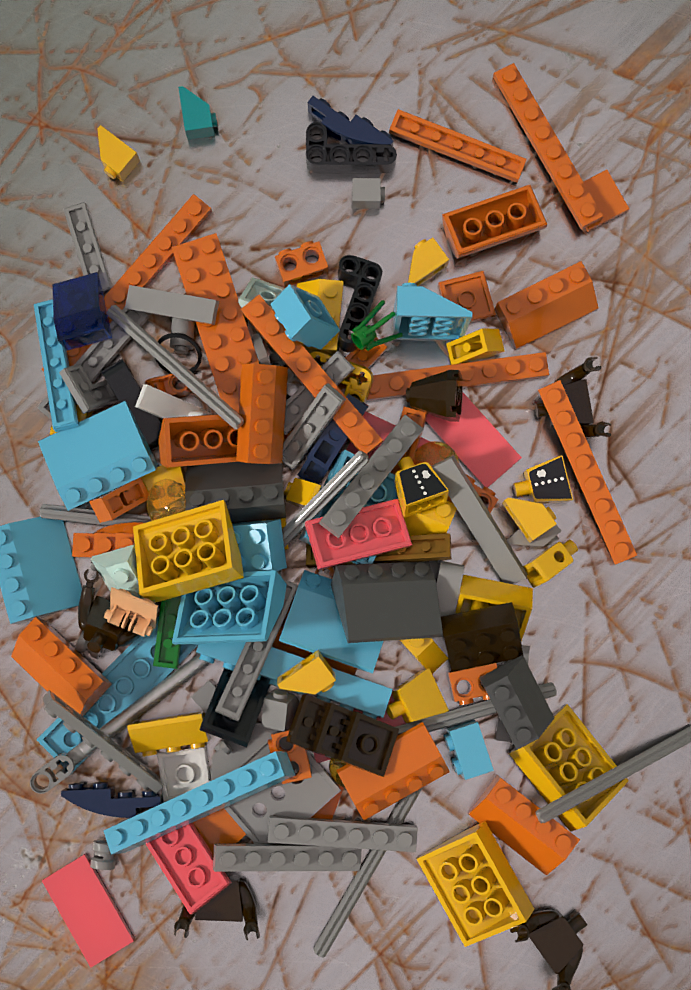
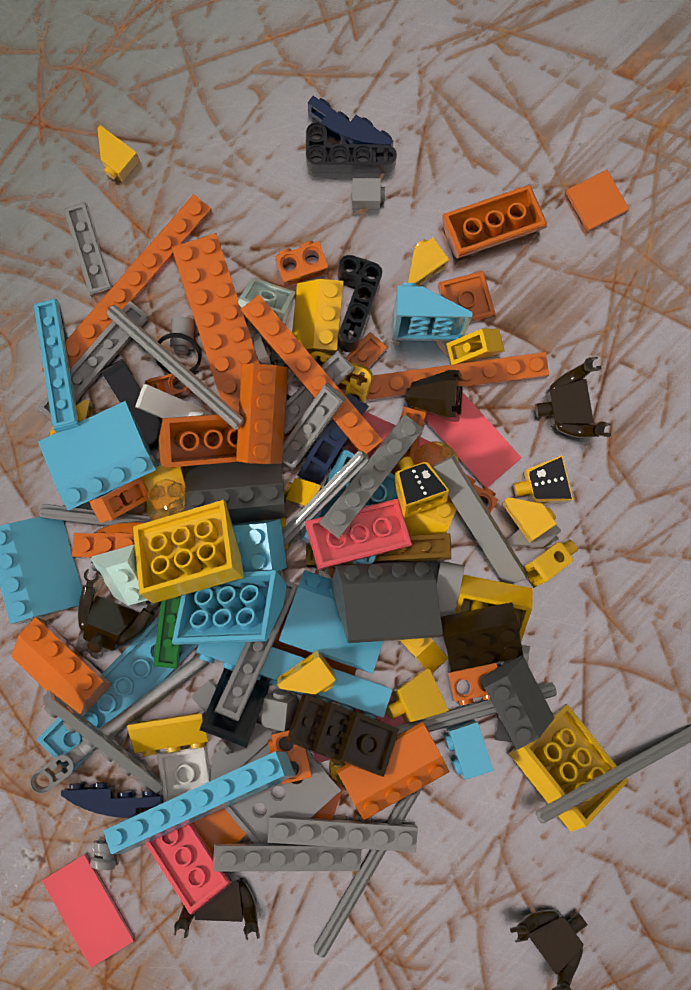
clear blue slope [52,272,112,350] -> none
light grey tile [59,364,119,414] -> none
light nougat hinge [104,587,158,637] -> none
light grey tile [125,285,219,325] -> none
teal slope [178,86,218,140] -> none
medium azure brick [270,284,340,350] -> none
green plant [351,300,403,351] -> none
orange plate [389,109,527,183] -> none
yellow slope [417,821,534,947] -> none
orange slope [468,775,580,875] -> none
orange plate [493,63,603,230] -> none
orange slope [494,261,599,350] -> none
orange plate [538,380,637,565] -> none

